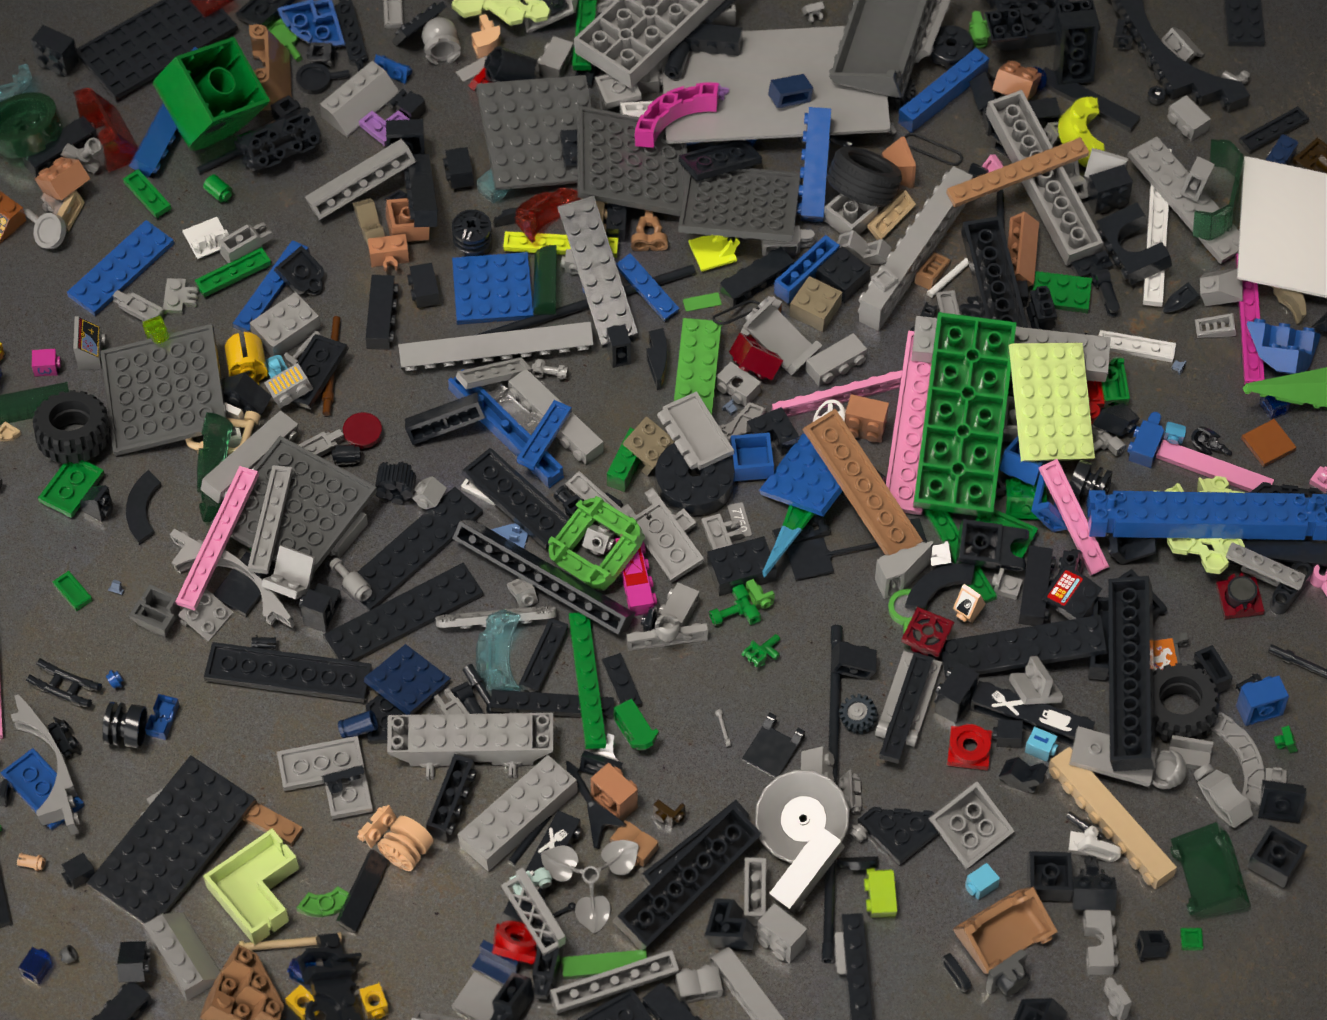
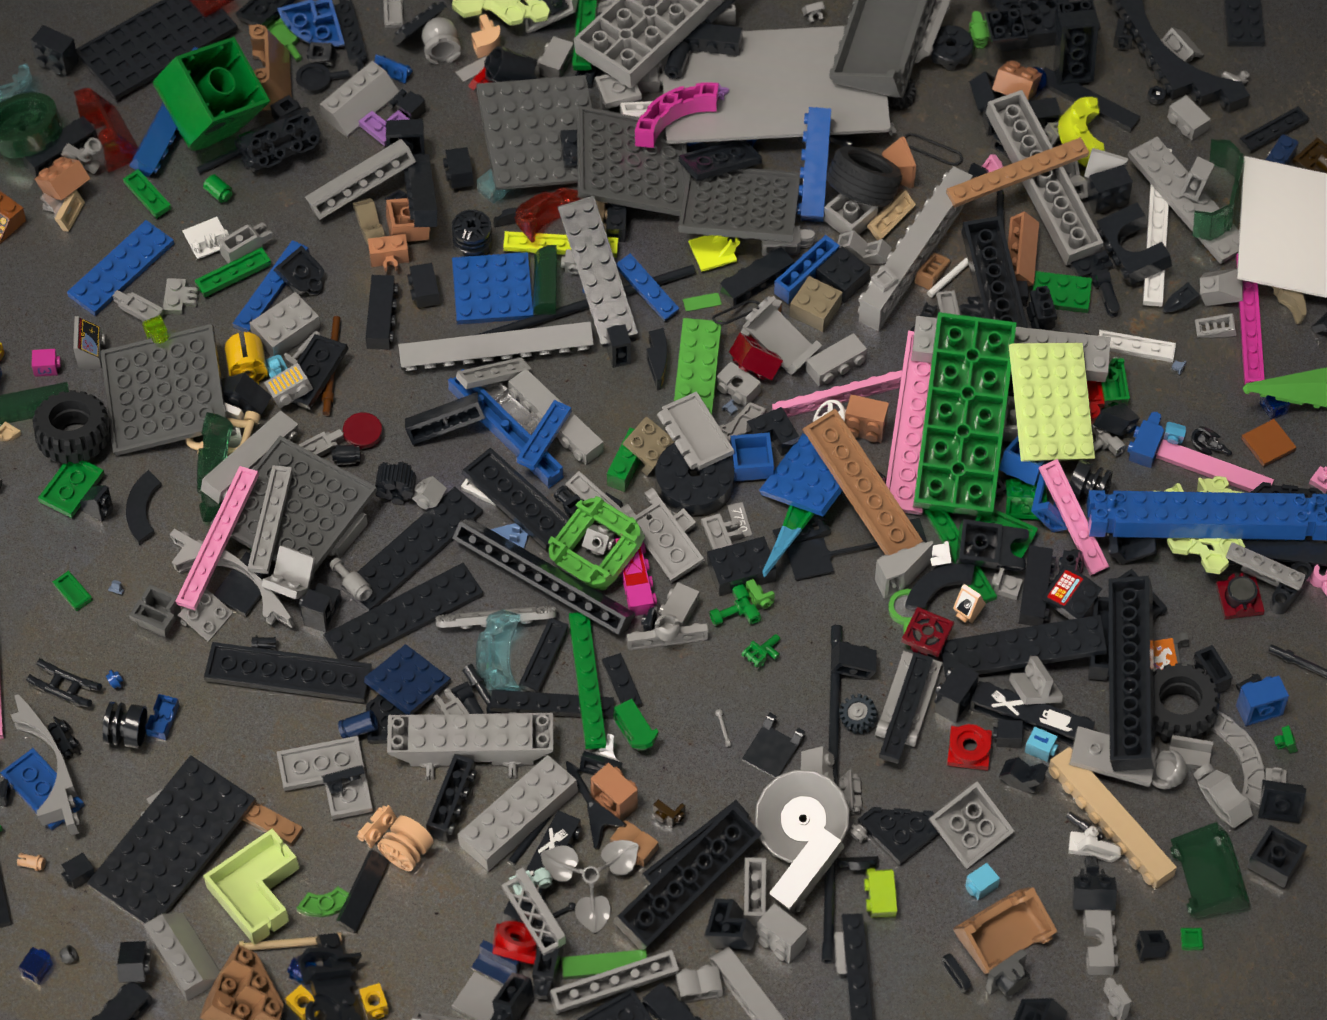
light grey piece [24,209,66,249] -> none
light grey bracket [507,578,538,608] -> none
light grey bar [531,359,569,379] -> none
medium nougat piece [631,210,668,251] -> none
dark blue brick [768,74,813,108] -> none
blue brick [898,48,989,133] -> none
black brick [1027,851,1073,901] -> none
blue brick [1247,319,1321,374] -> none

